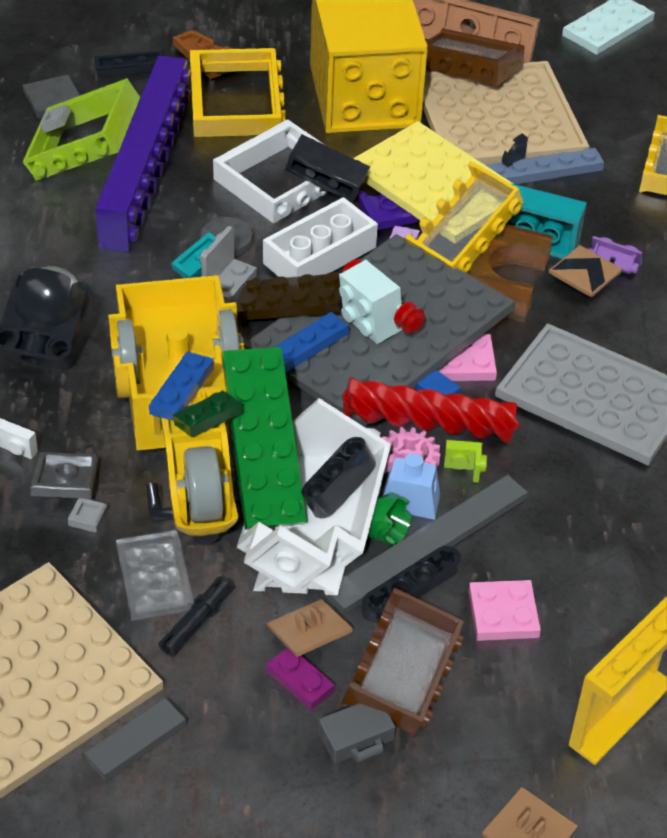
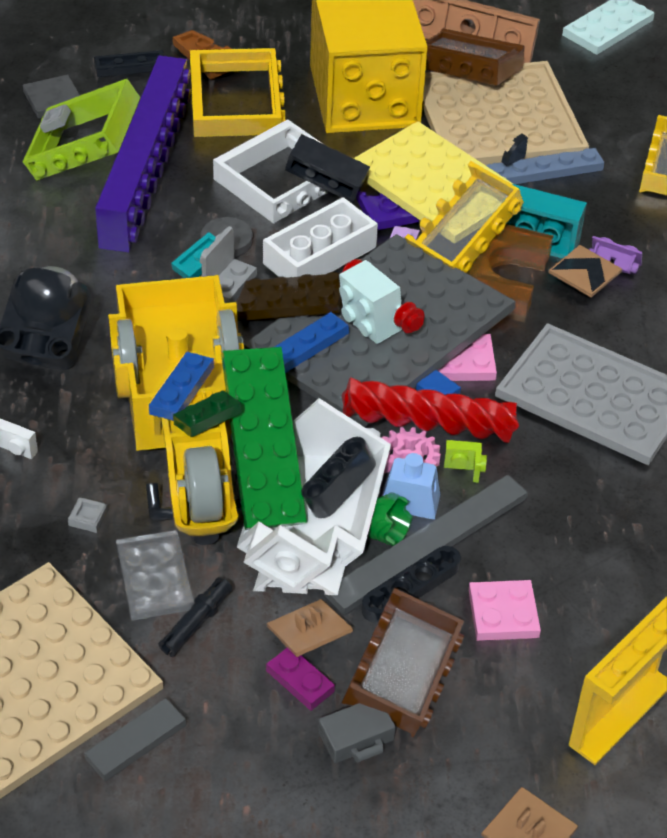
flat silver tile [30,452,99,499] -> none

